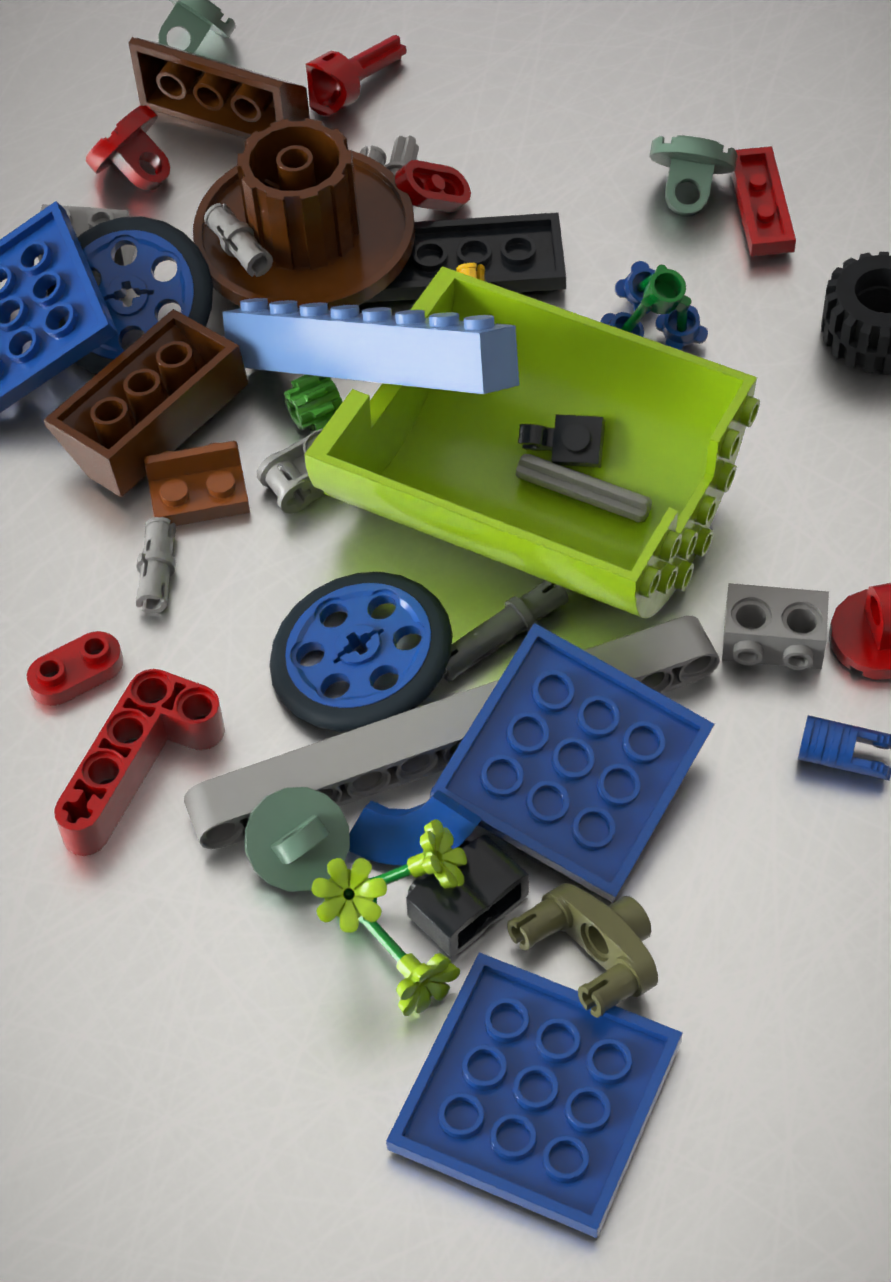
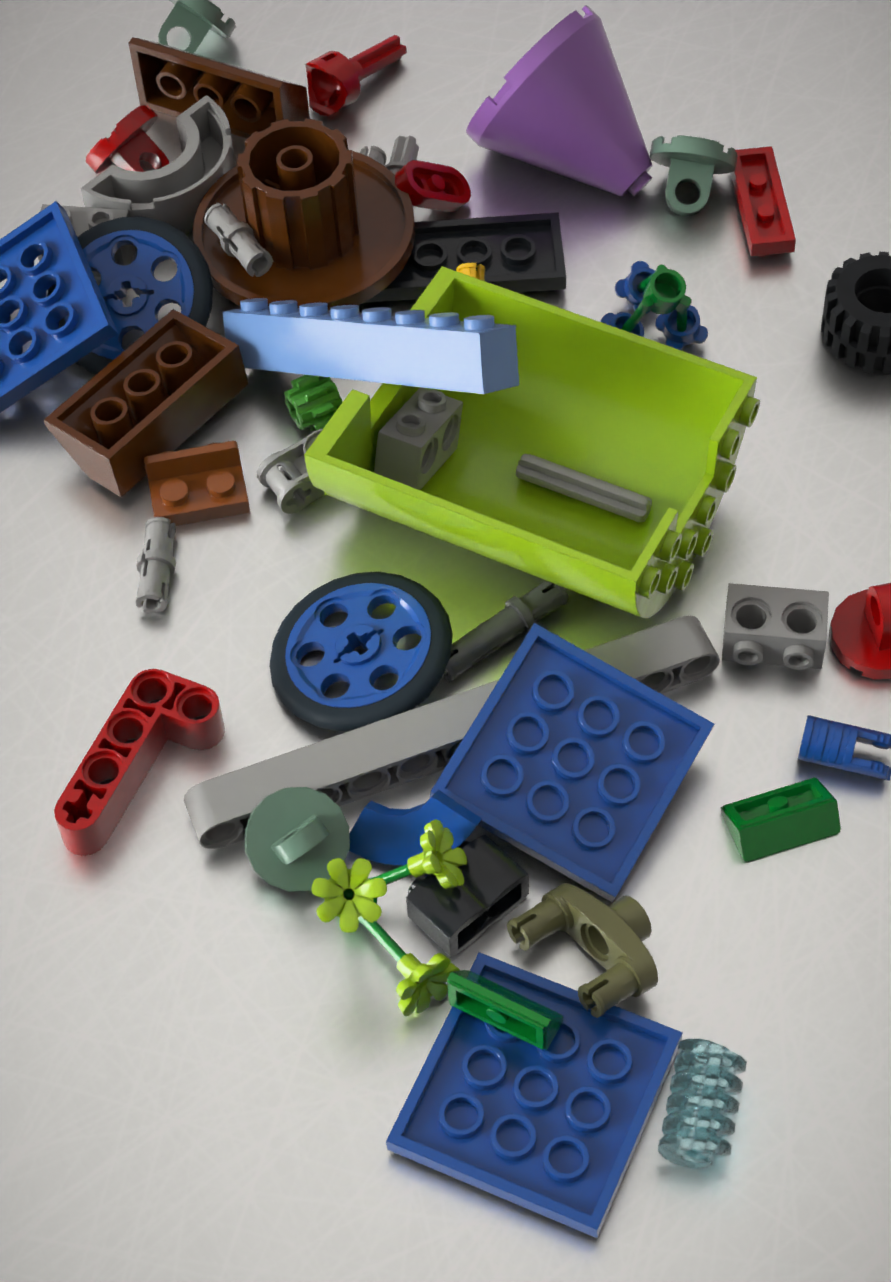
red plate [27,631,123,706] -> none
black plate [518,414,605,468] -> none
none -> light grey brick [81,95,236,235]
none -> light grey brick [374,387,463,490]
none -> green slope [447,970,563,1050]
none -> medium lavender cone [466,5,653,197]
none -> clear light blue piece [658,1039,747,1169]
none -> green slope [720,777,841,862]

